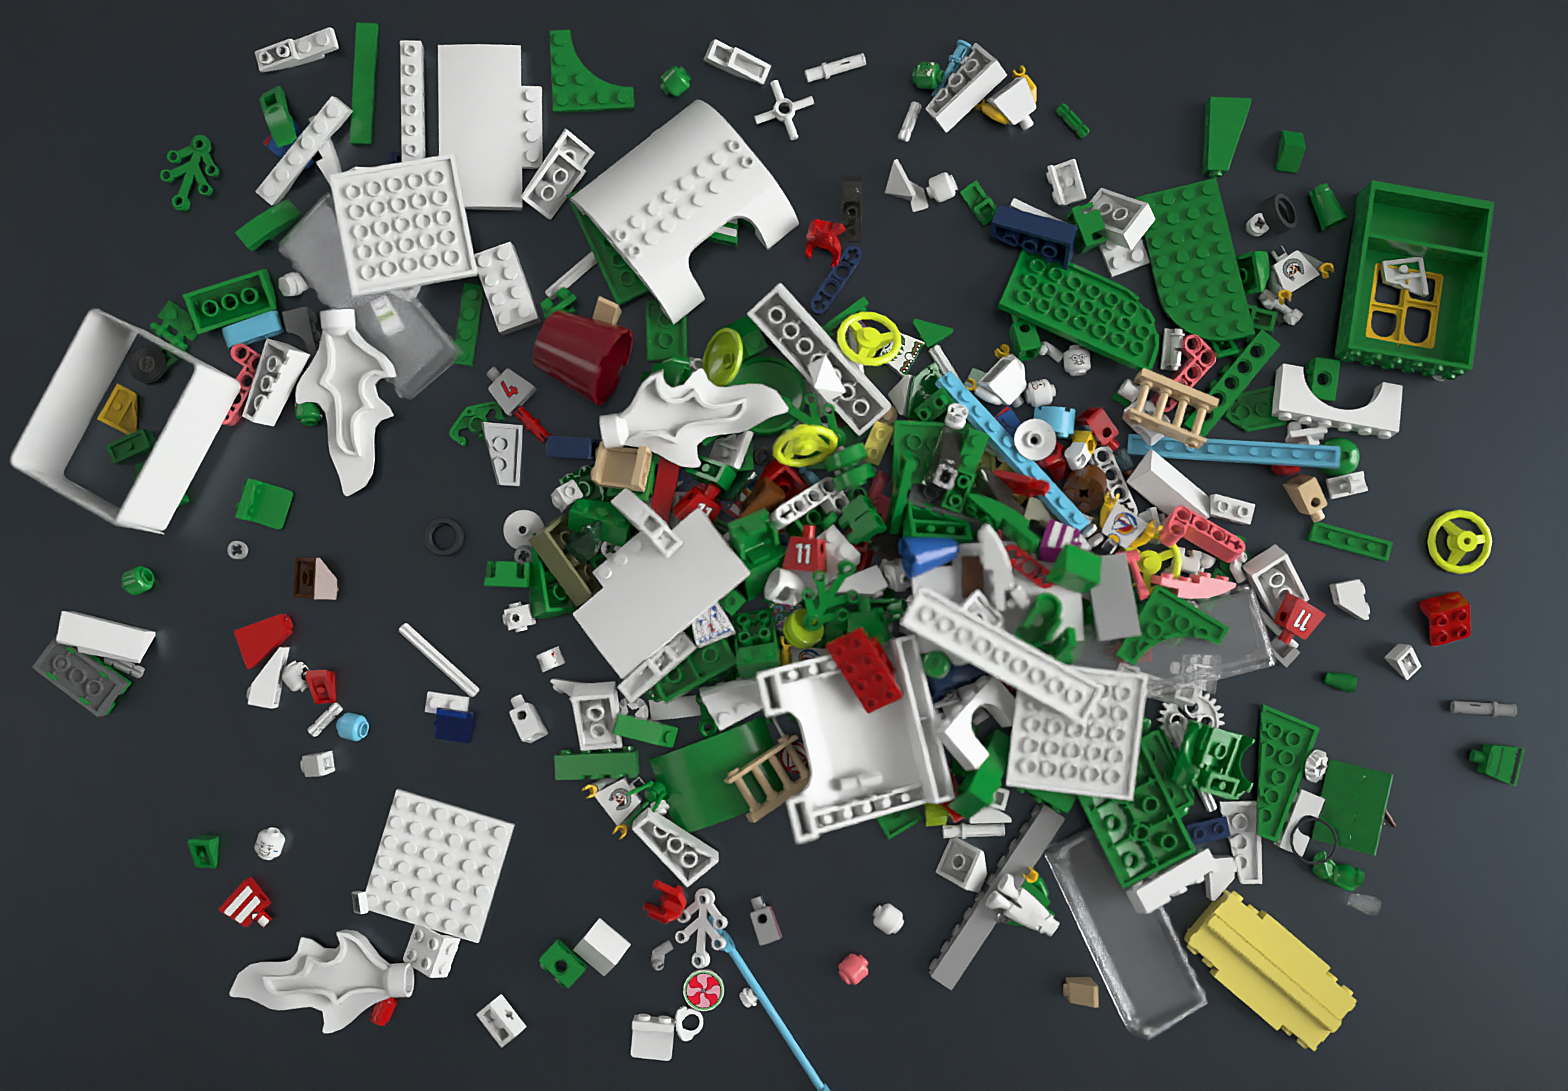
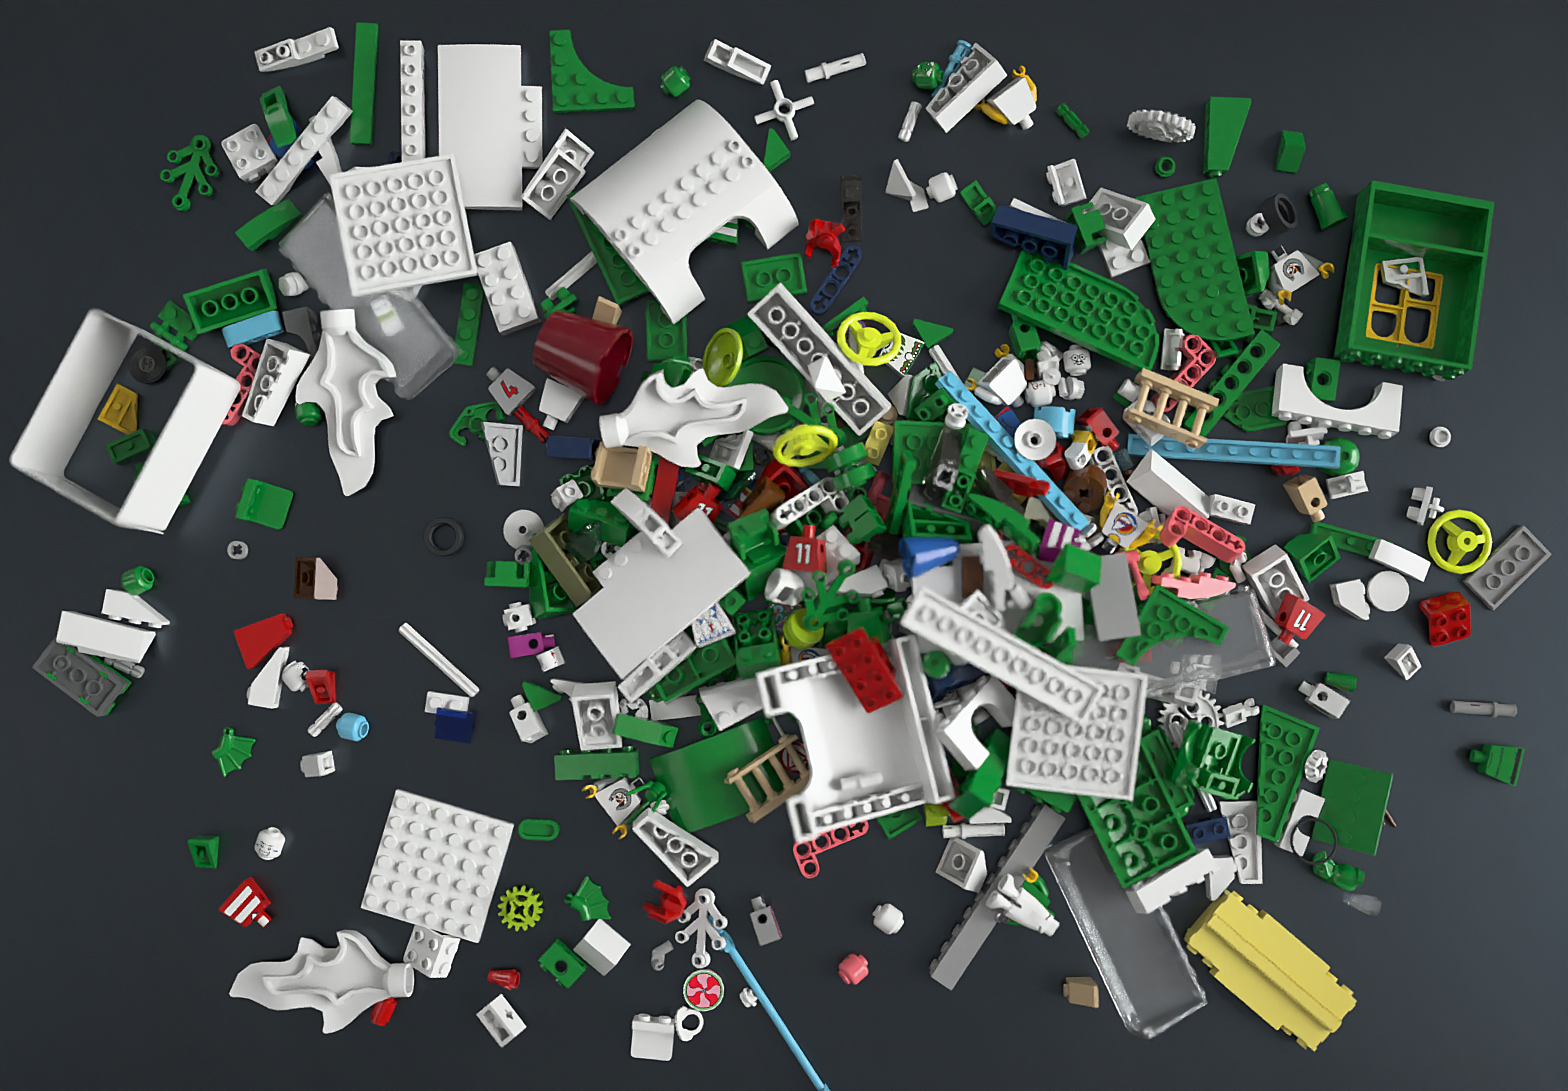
white tile [352,891,368,914] -> none
none -> white slope [102,589,170,628]
none -> green arm [211,728,256,777]
none -> white bracket [221,124,280,183]
none -> red cone [488,969,520,990]
none -> lime gear [498,885,543,931]
none -> magenta torso [508,632,555,658]
none -> green tile [518,818,560,841]
none -> green slope [522,681,564,712]
none -> white torso [539,378,584,430]
none -> green arm [564,876,611,921]
none -> green tile [741,253,807,303]
none -> white cone [752,433,782,451]
none -> green slope [763,128,790,172]
none -> coral beam [793,820,869,878]
none -> reddish brown plate [1023,359,1037,382]
none -> white hips [1036,349,1061,386]
none -> white piece [1058,377,1085,400]
none -> white gear [1127,110,1196,143]
none -> green plate [1155,156,1176,177]
none -> white plate [1222,698,1259,728]
none -> green slope [1283,533,1340,583]
none -> white torso [1298,680,1350,719]
none -> white tile [1366,571,1409,611]
none -> white slope [1368,539,1431,582]
none -> white hips [1406,486,1444,526]
none -> white plate [1429,427,1451,447]
none -> light grey tile [1463,525,1552,611]

